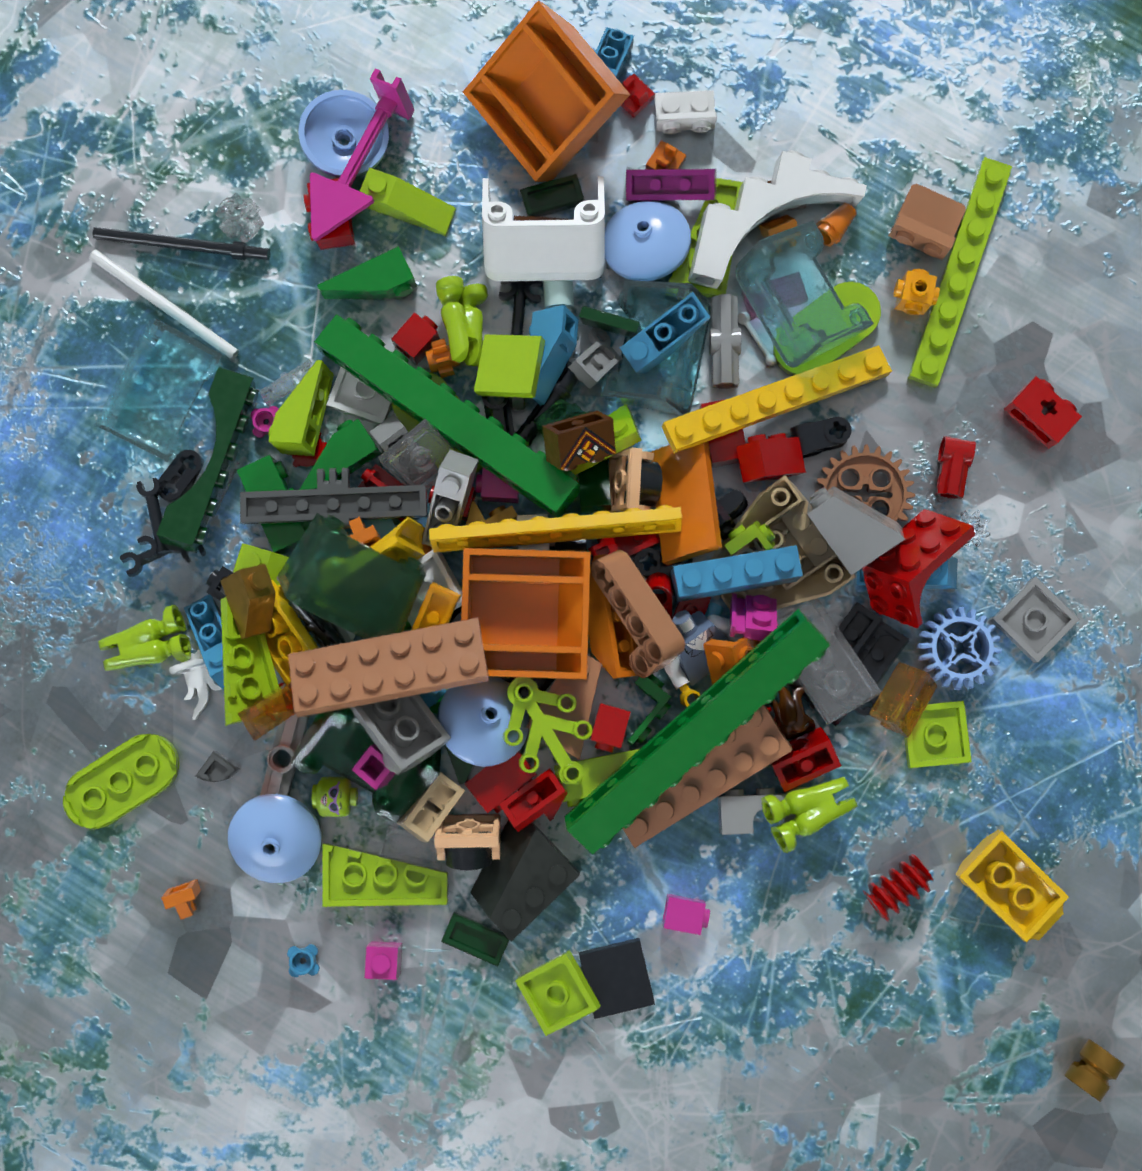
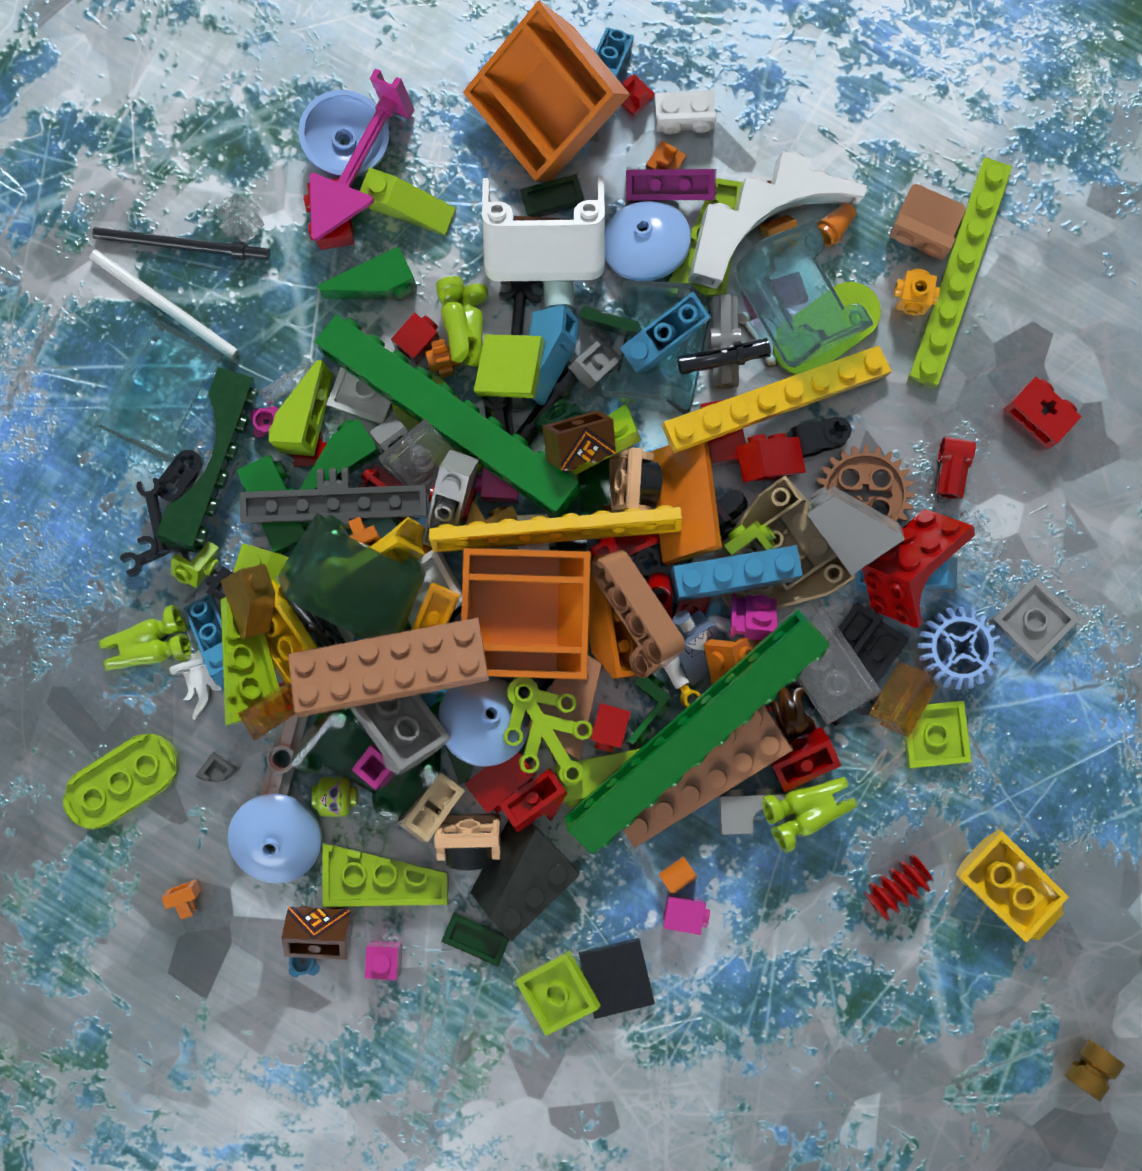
none -> lime bracket [171,541,220,588]
none -> reddish brown brick [281,906,353,960]
none -> orange brick [658,856,697,894]
none -> black pin [677,337,771,376]

